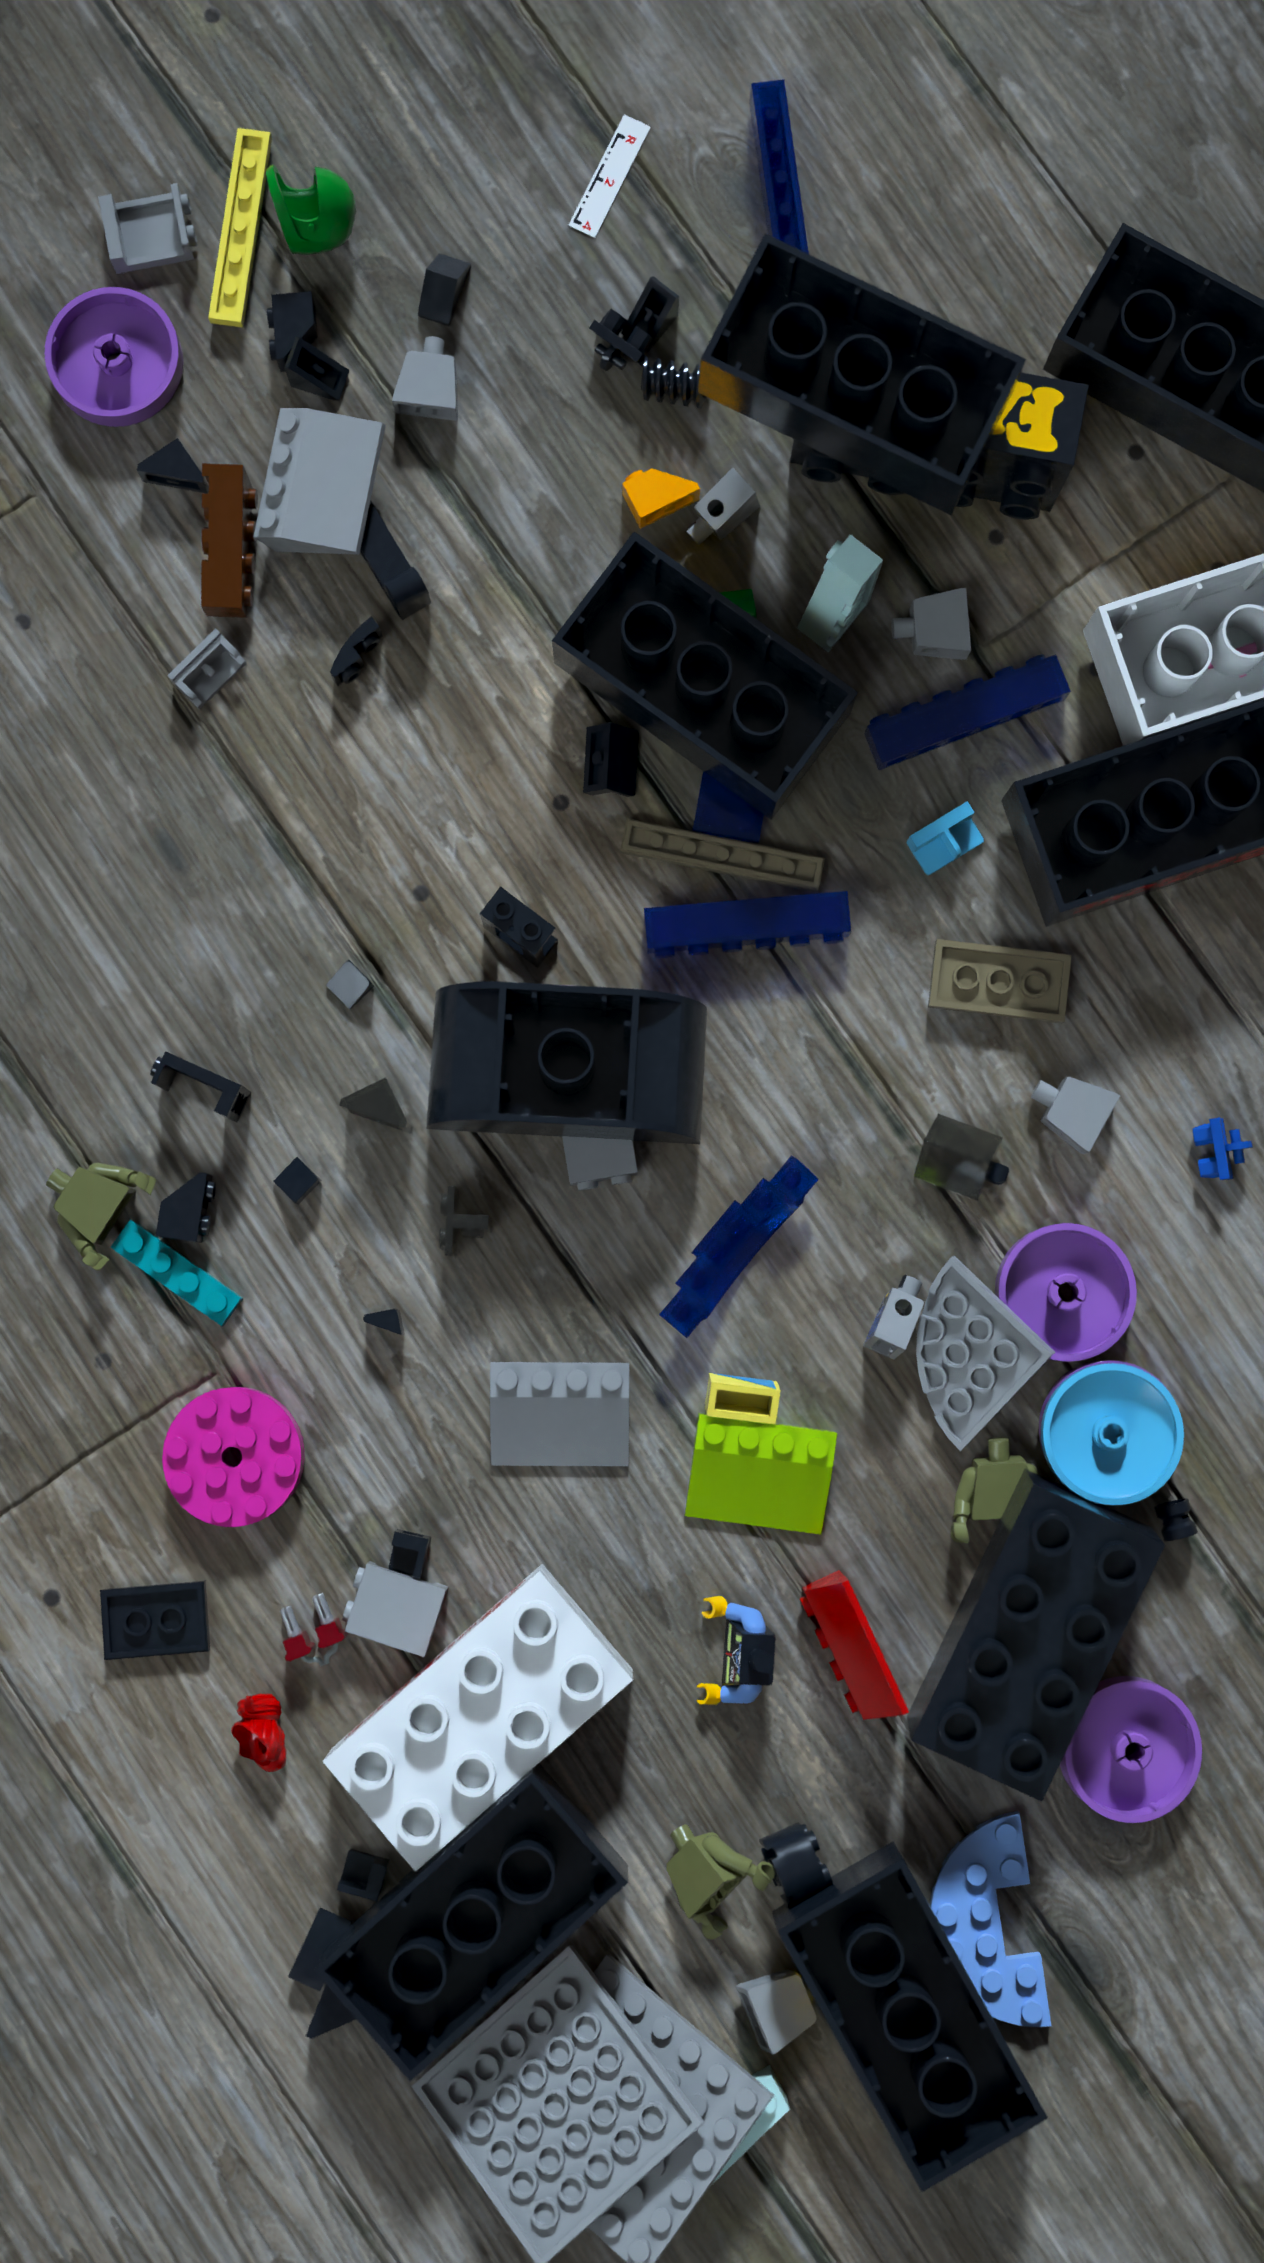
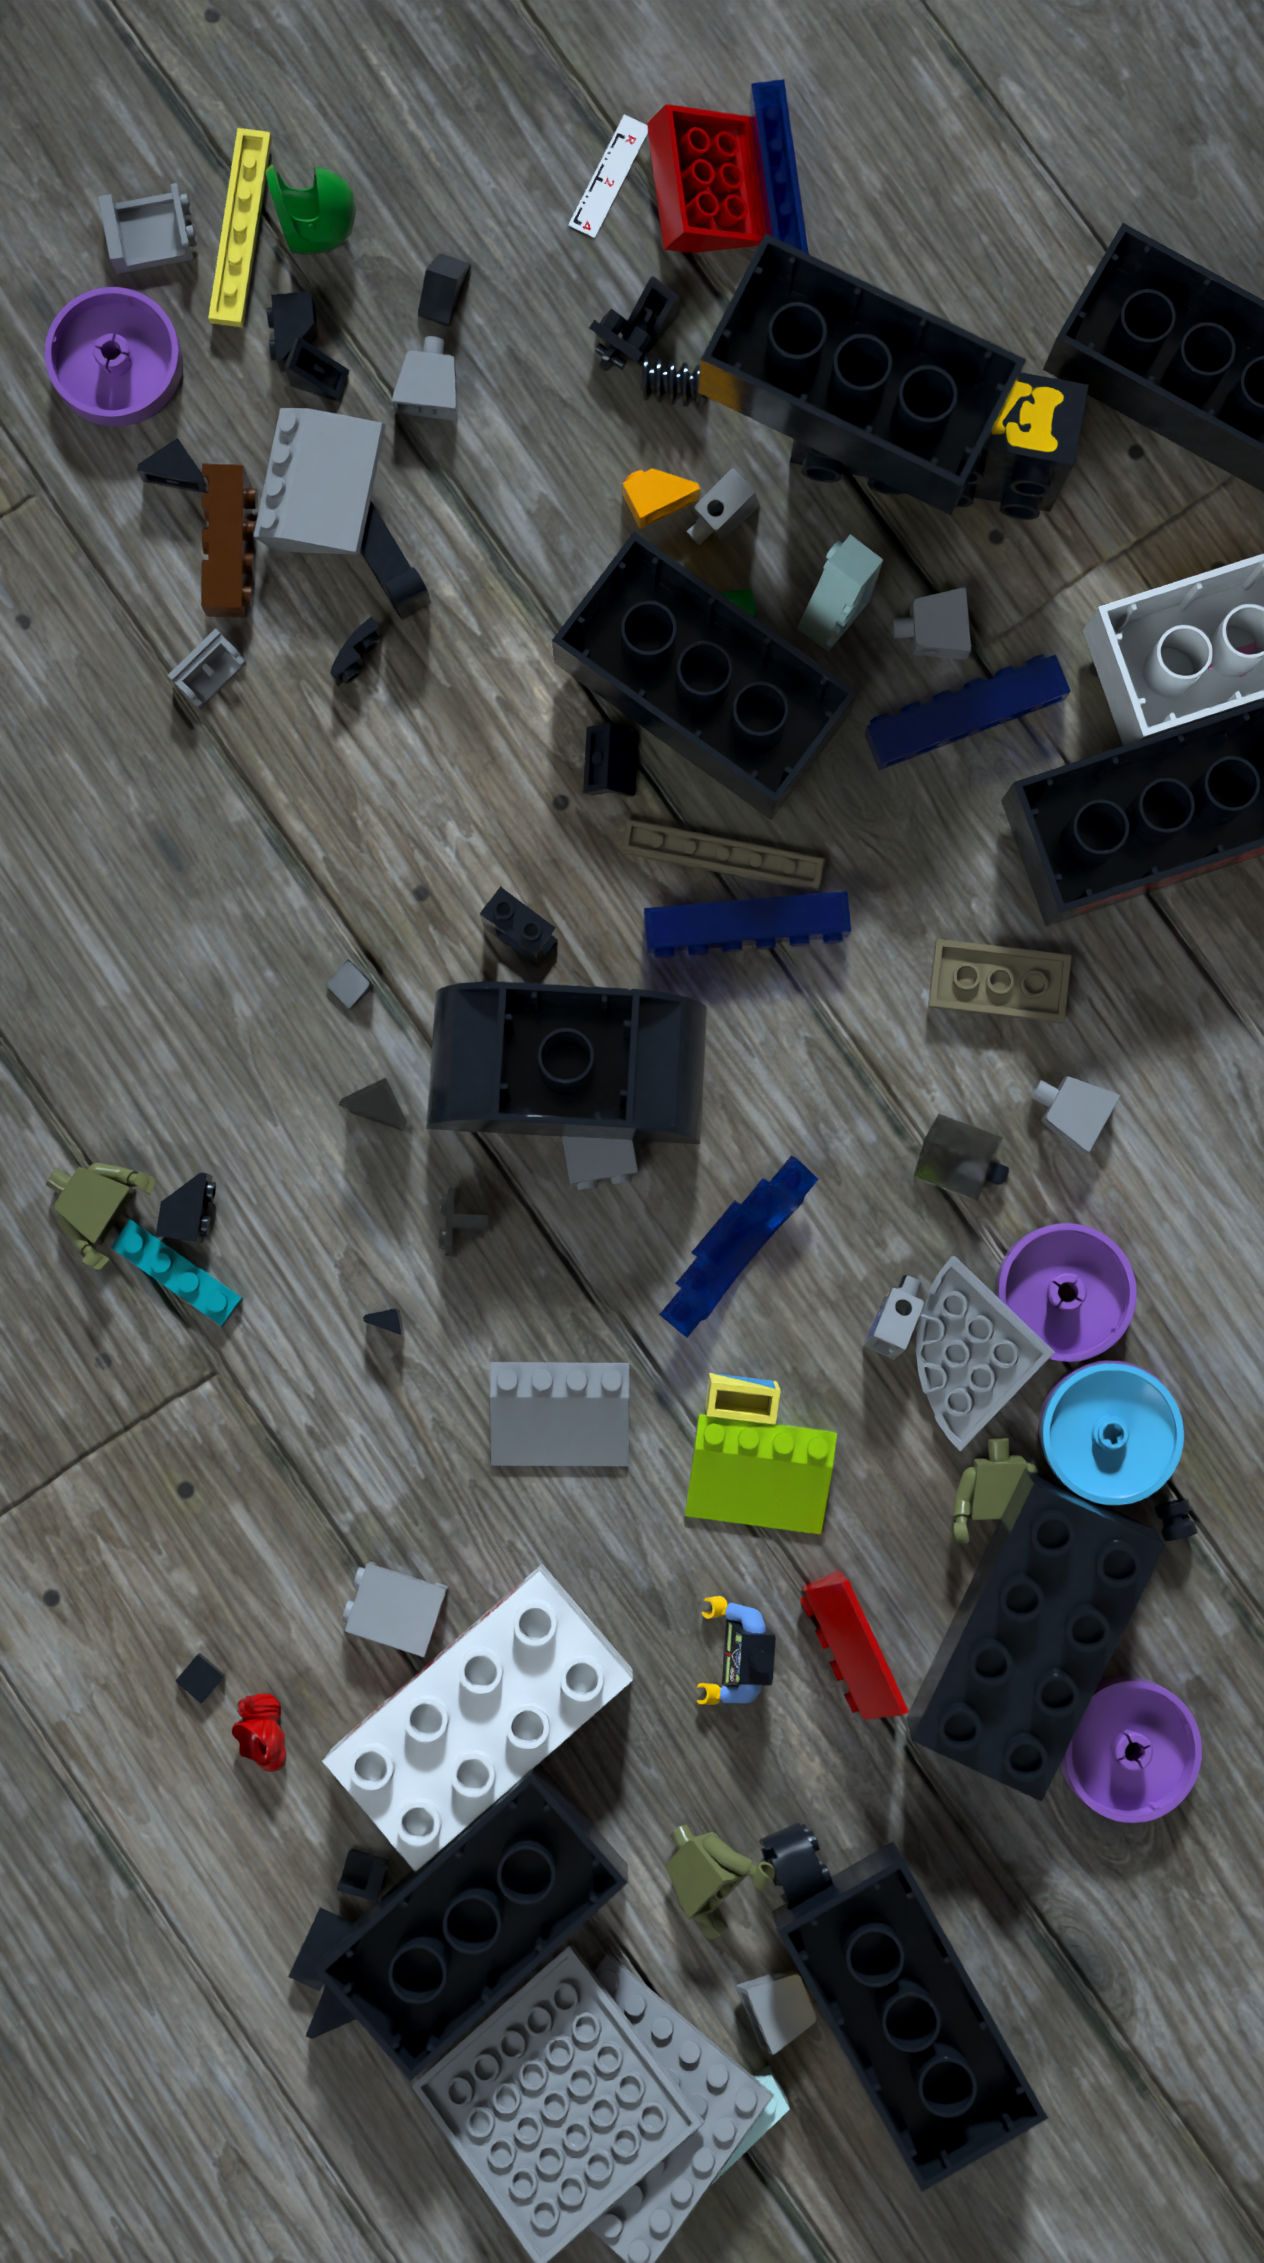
black tile [100,1580,210,1660] -> none
black panel [150,1051,251,1123] -> none
dark pink piece [162,1387,305,1527] -> none
black slope [273,1157,322,1205] -> none
piece [280,1593,348,1667] -> none
black panel [388,1529,431,1580] -> none
clear blue wing [693,771,764,844] -> none
medium azure panel [906,801,984,875] -> none
light blue plate [930,1811,1052,2027] -> none
blue hips [1192,1117,1253,1180] -> none
none -> black tile [175,1653,226,1704]
none -> red slope [647,104,767,253]

